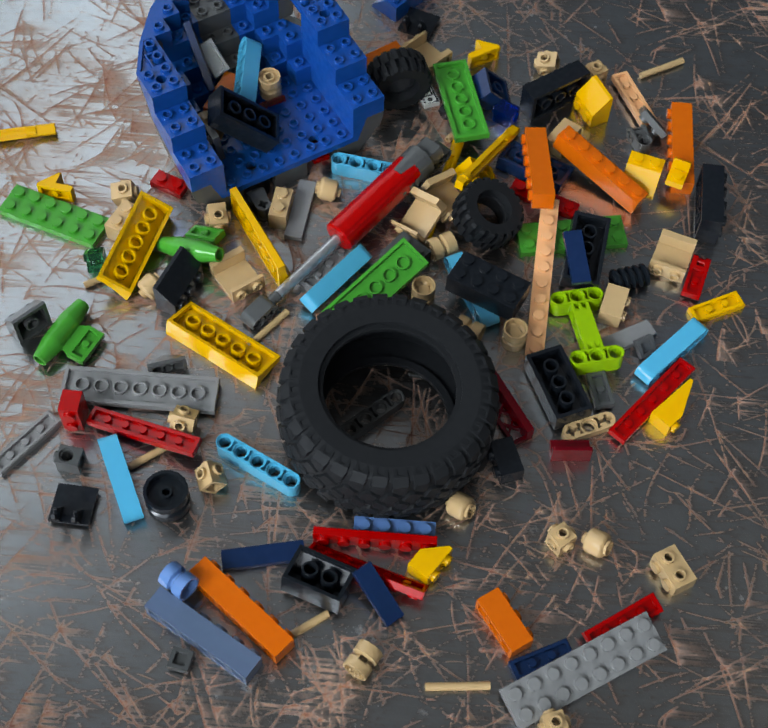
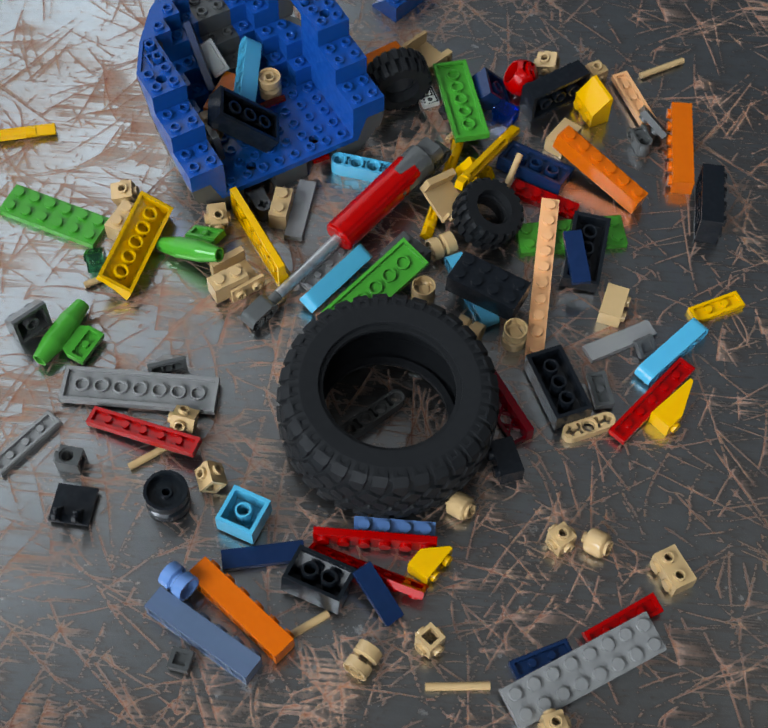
yellow slope [37,173,76,203] -> none
red brick [58,389,89,432] -> none
medium azure beam [97,433,144,524] -> none
tan head [137,272,160,300] -> none
red plate [150,170,188,199] -> none
black slope [153,246,204,315] -> none
yellow arch [166,301,281,390] -> none
medium azure beam [216,433,301,497] -> none
tan bar [247,308,290,346] -> none
tan head [314,177,342,202] -> none
tan panel [390,186,447,243] -> none
black plate [398,7,440,41] -> none
yellow slope [467,40,500,70] -> none
orange brick [475,587,534,659] -> none
orange brick [521,127,556,209] -> none
lime beam [549,287,625,376] -> none
dark red panel [549,440,593,461] -> none
black piece [608,263,650,289] -> none
yellow slope [624,150,666,199] -> none
tan panel [648,228,698,283] -> none
yellow slope [665,157,693,190] -> none
red plate [681,254,712,301] -> none
none -> tan brick [206,262,249,304]
none -> medium azure brick [215,484,272,545]
none -> tan brick [414,622,446,659]
none -> red piece [503,59,539,97]
none -> tan piece [504,153,523,188]

